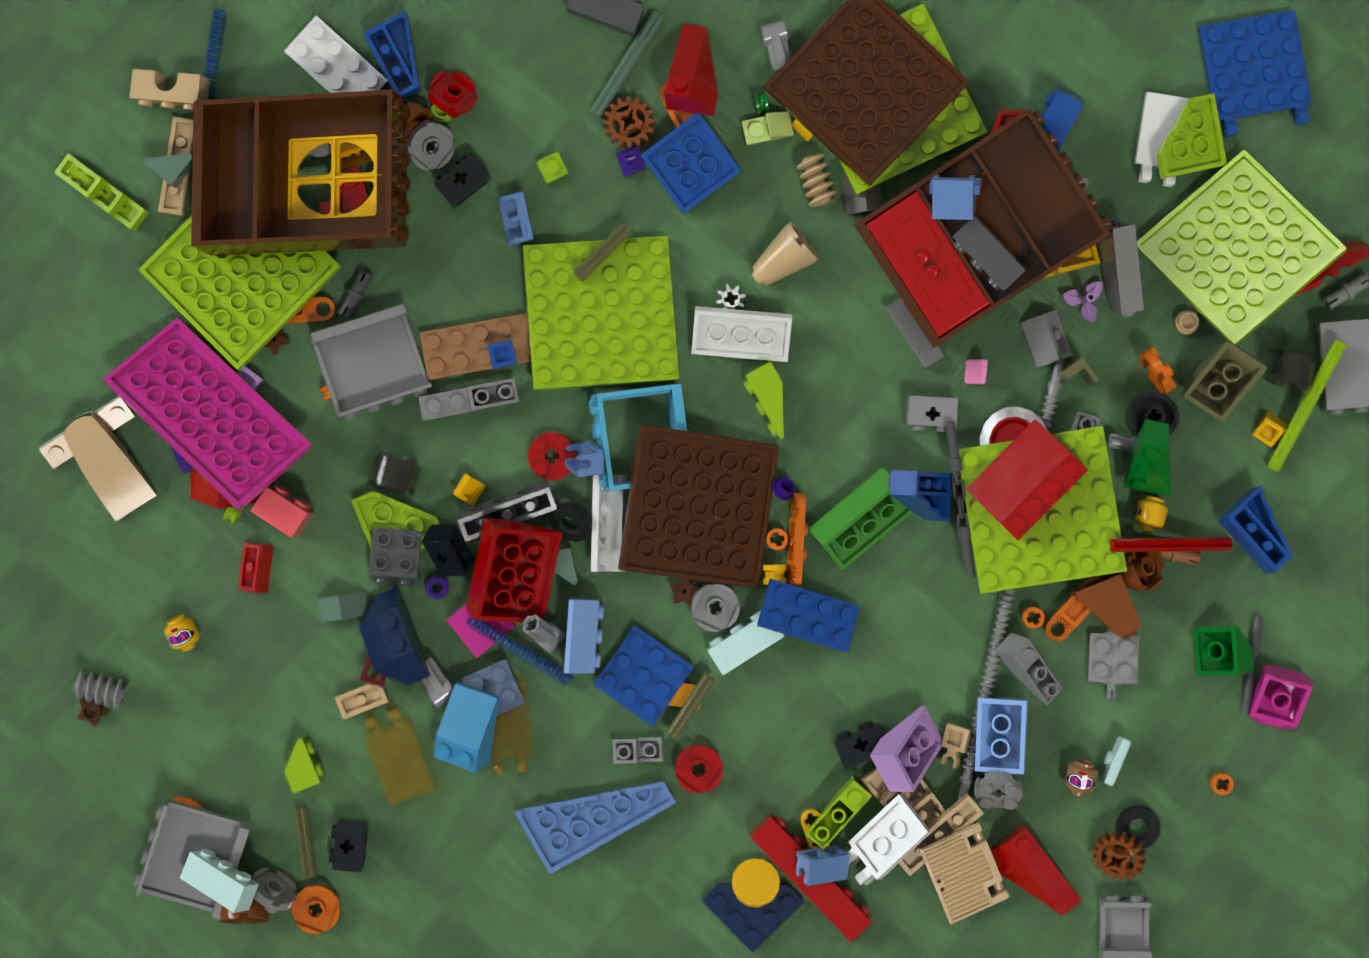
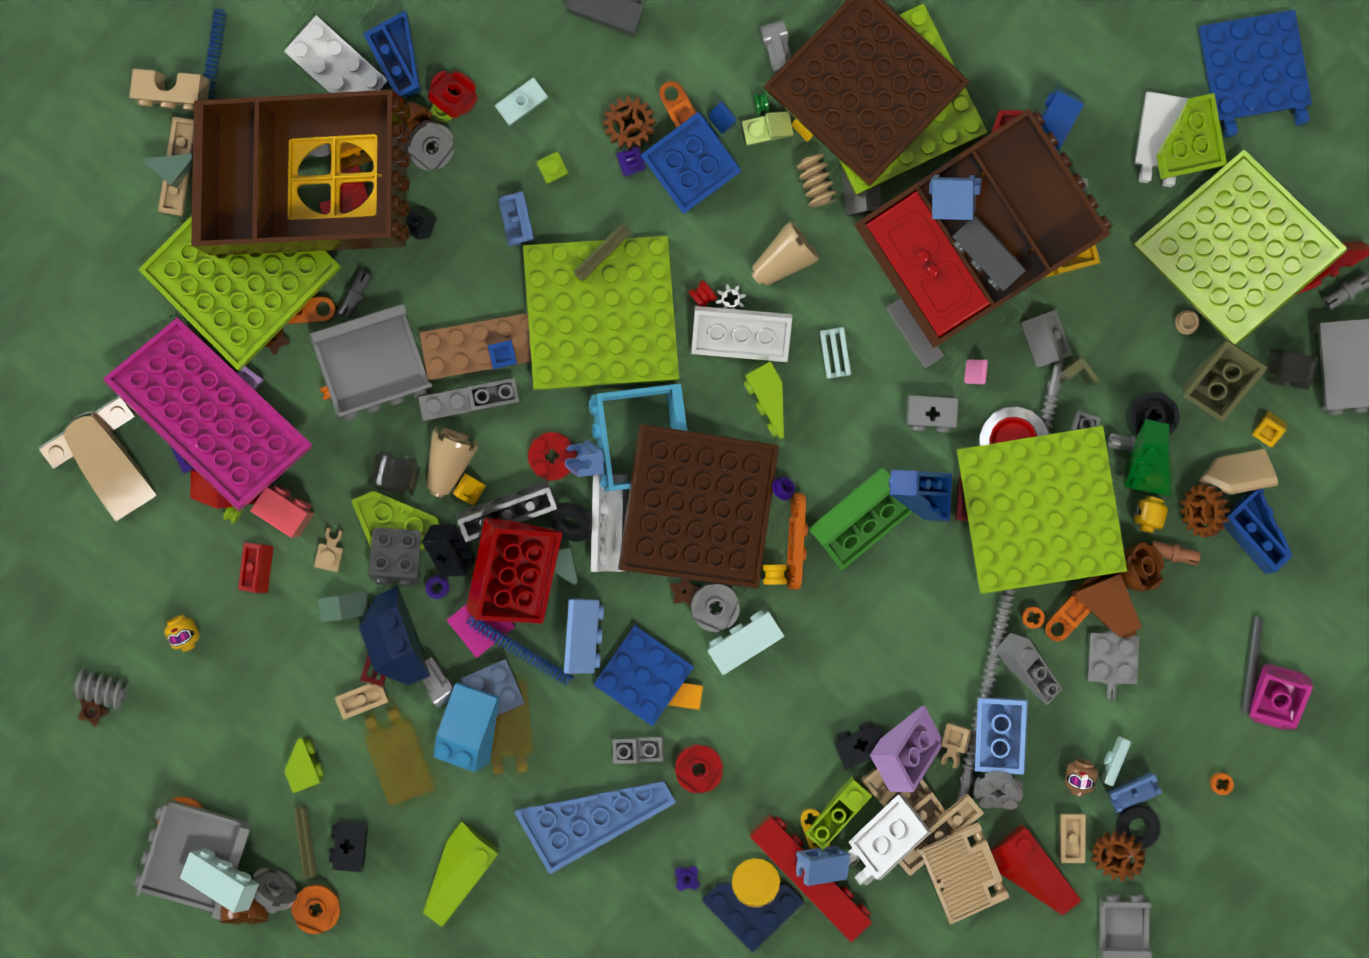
lime slope [54,153,149,232] -> none
black brick [434,154,492,209] -> none
light grey piece [522,614,567,654] -> none
sand green axle [591,11,663,118] -> none
red wedge [665,24,718,116] -> none
olive axle [667,673,715,739] -> none
blue plate [757,579,860,653] -> none
orange bush [766,528,788,550] -> none
dark grey piece [945,421,975,575] -> none
red slope [966,419,1088,541] -> none
lavender plant [1062,281,1103,322] -> none
light grey slope [1096,218,1144,317] -> none
red axle [1109,537,1233,552] -> none
orange plate [1138,347,1177,395] -> none
green slope [1193,626,1254,675] -> none
lime axle [1268,339,1347,472] -> none
none -> tan plate [314,528,344,572]
none -> black slope [406,206,437,240]
none -> lime wedge [423,821,500,927]
none -> tan cone [426,427,480,497]
none -> light aqua plate [495,77,548,126]
none -> dark purple plate [675,866,700,891]
none -> red wheel [688,280,718,307]
none -> blue slope [708,102,736,134]
none -> light aqua tile [819,327,851,379]
none -> tan plate [1060,813,1086,863]
none -> medium blue hinge [1106,772,1162,814]
none -> dark orange gear [1180,484,1230,538]
none -> tan tile [1199,449,1278,494]

